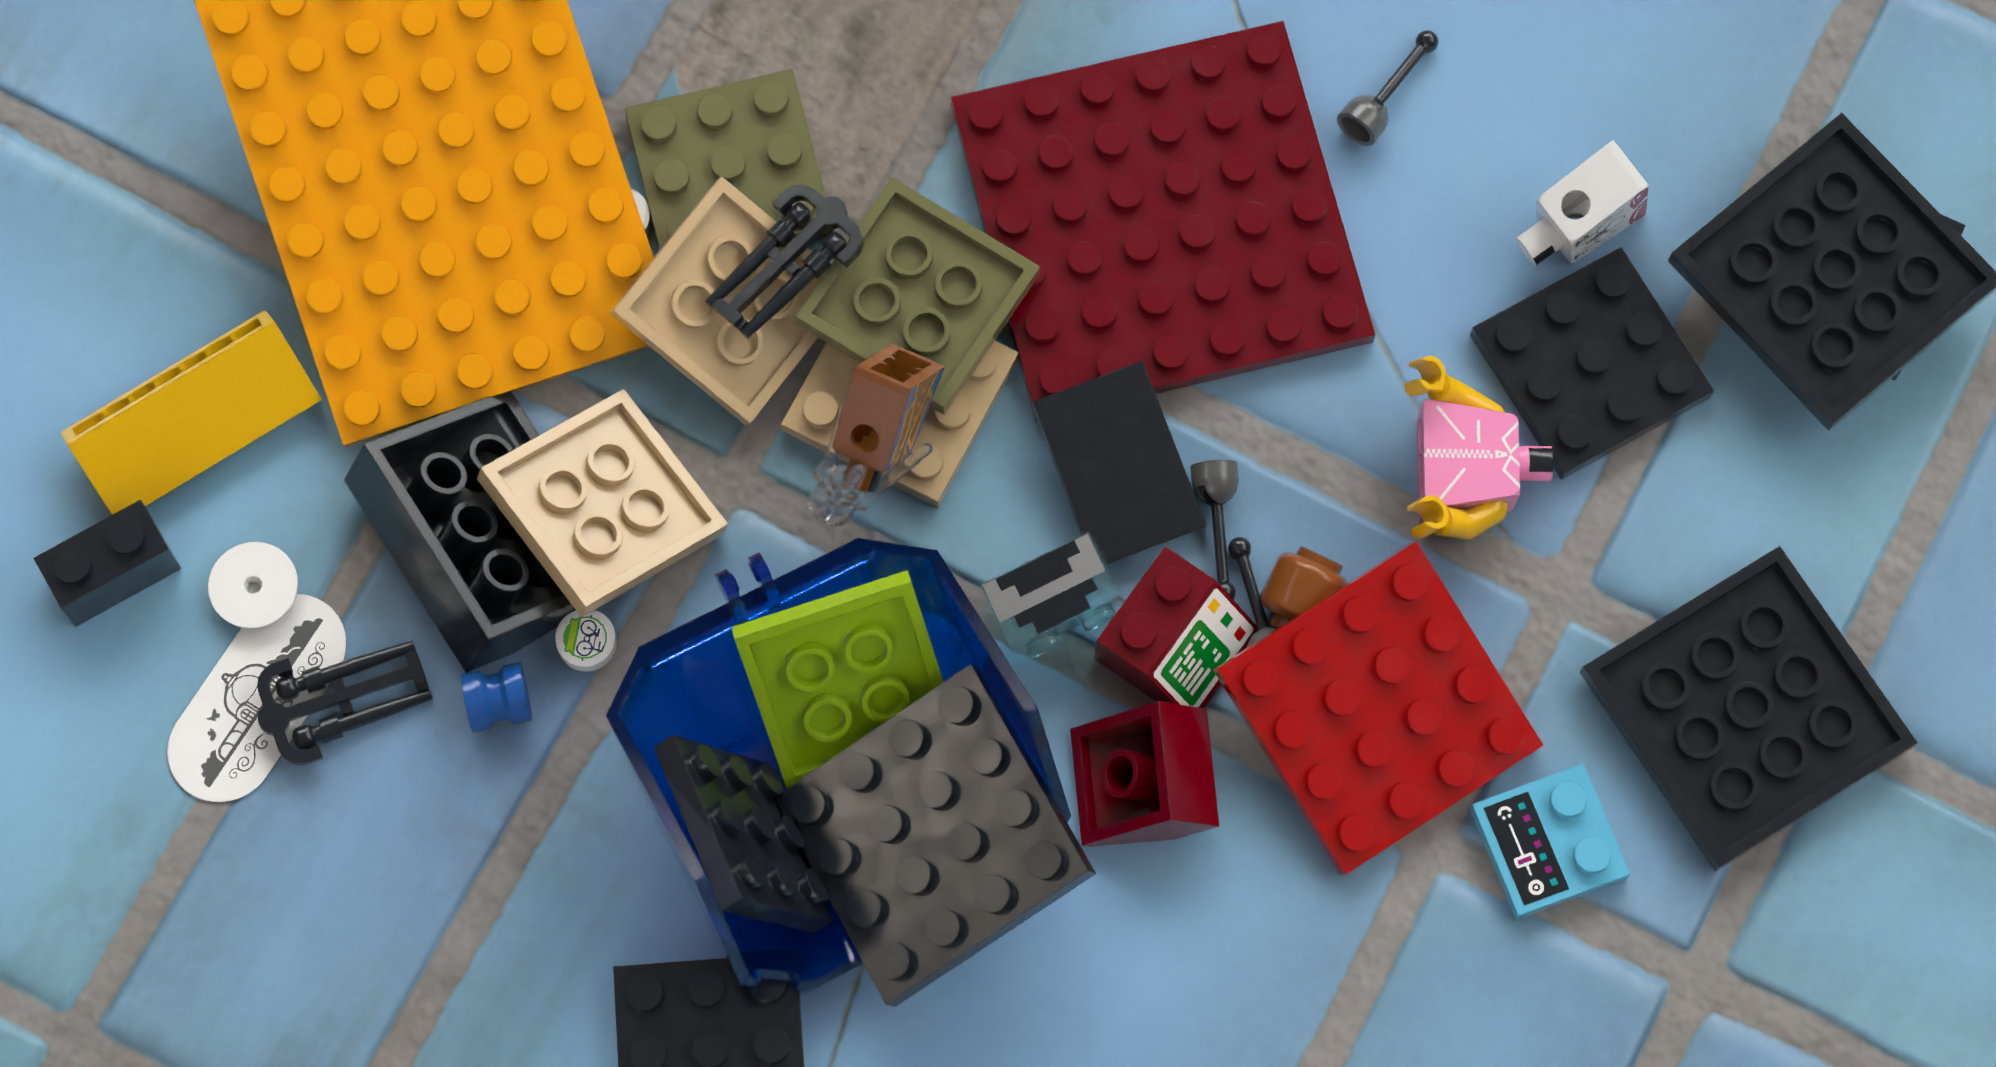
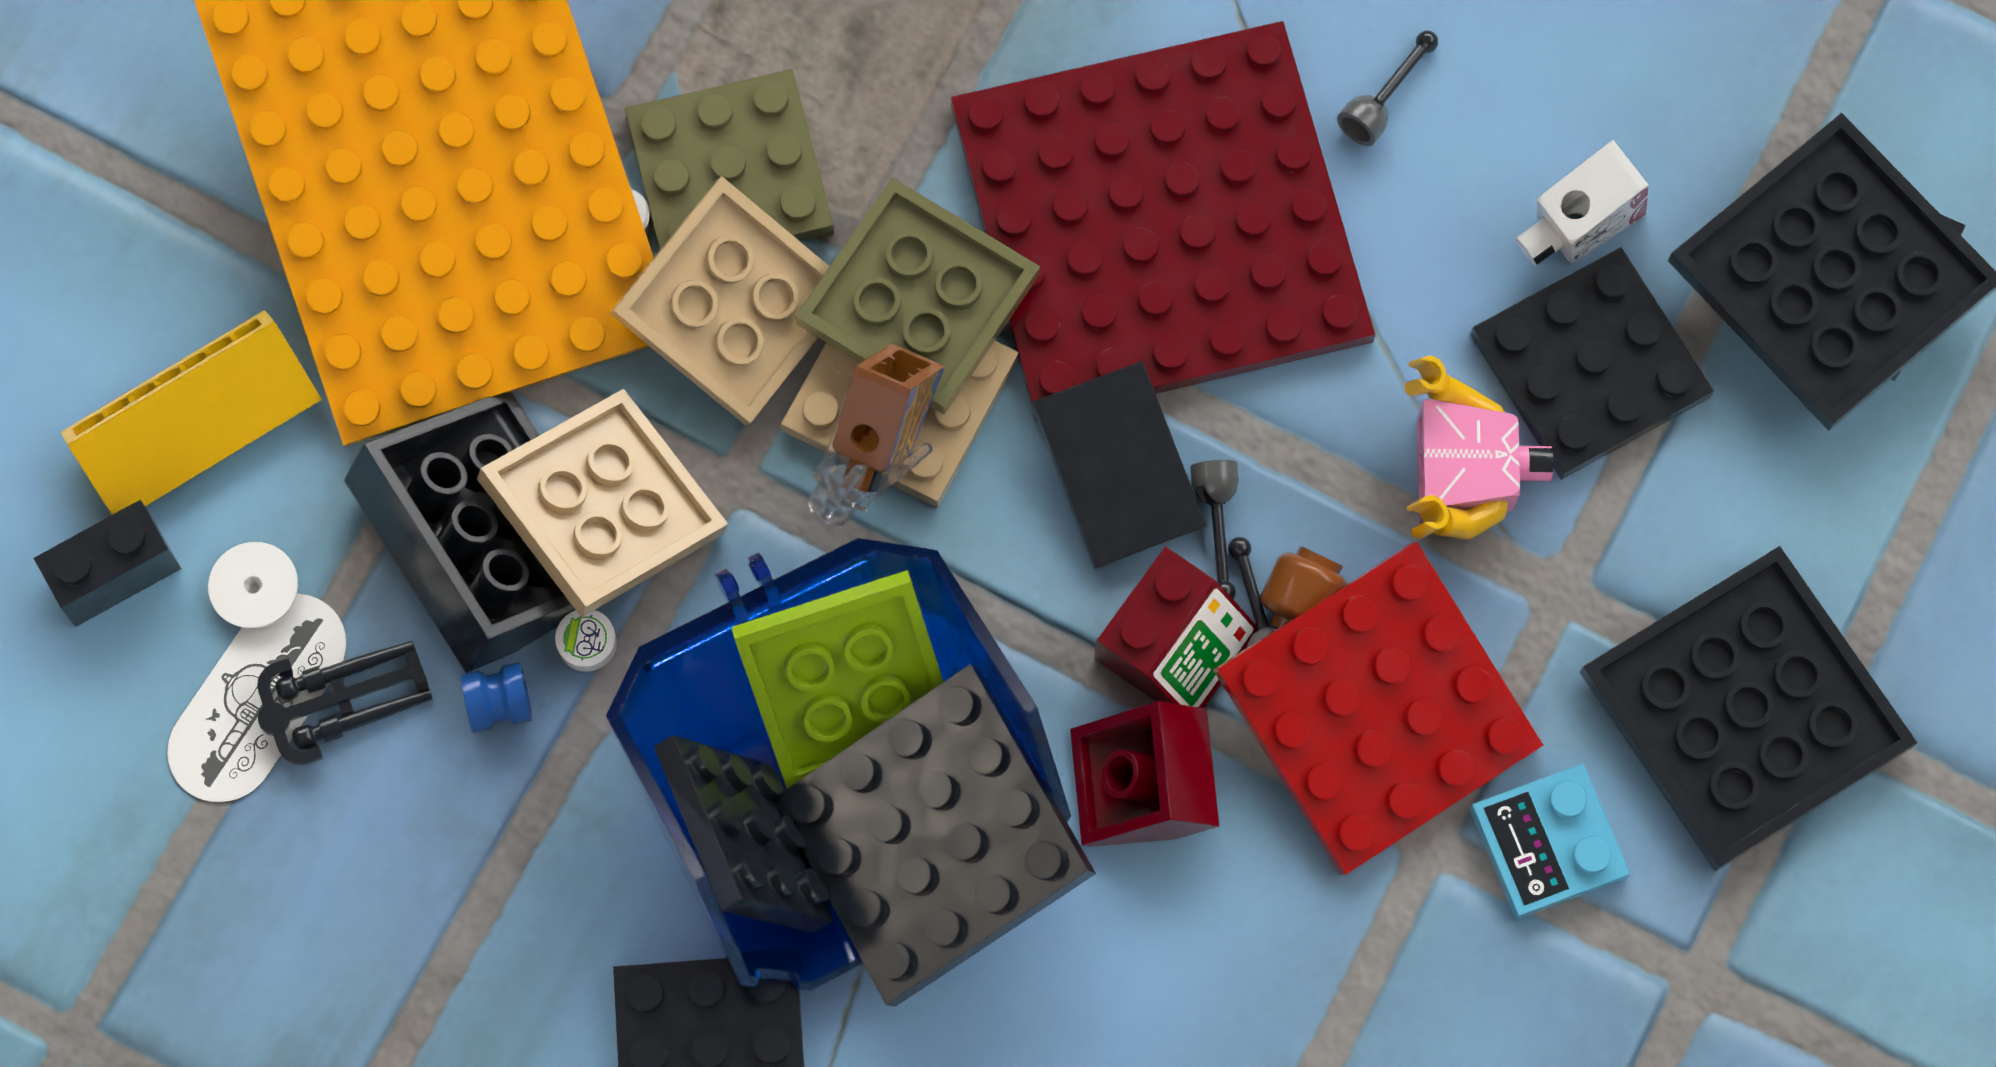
black piece [705,185,864,339] -> none
brick [981,532,1125,658] -> none

